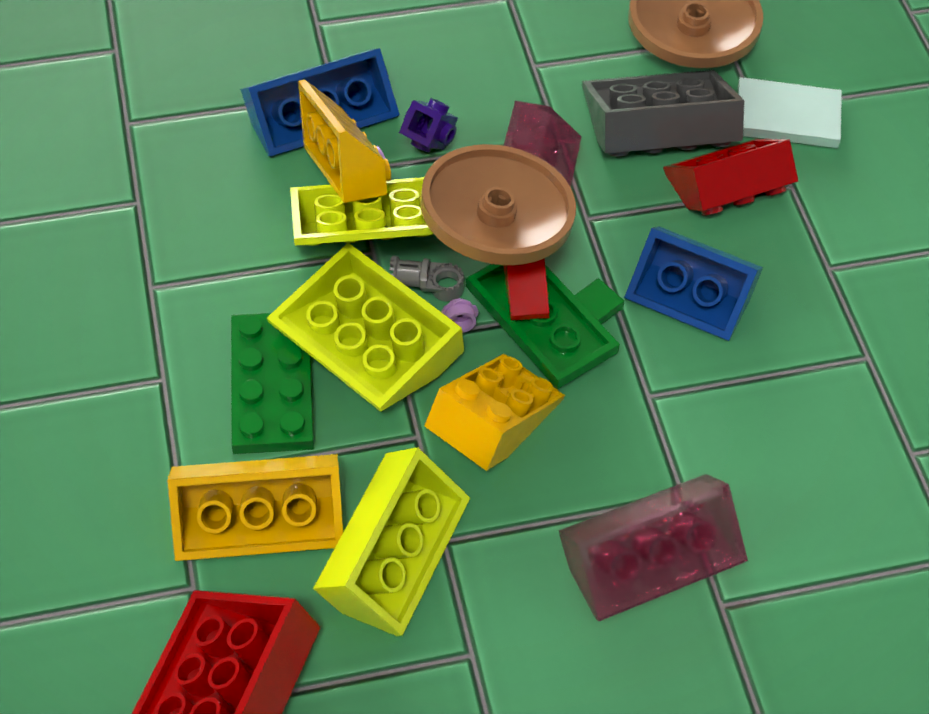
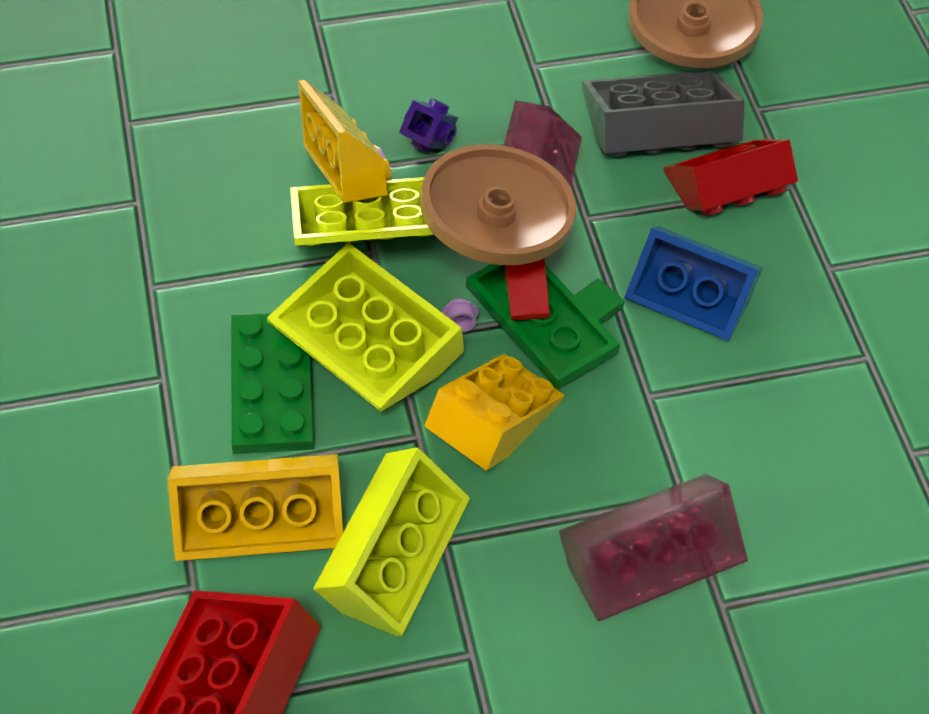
blue slope [240,48,400,157] -> none
light grey connector [389,256,464,302] -> none
light aqua tile [737,77,842,148] -> none

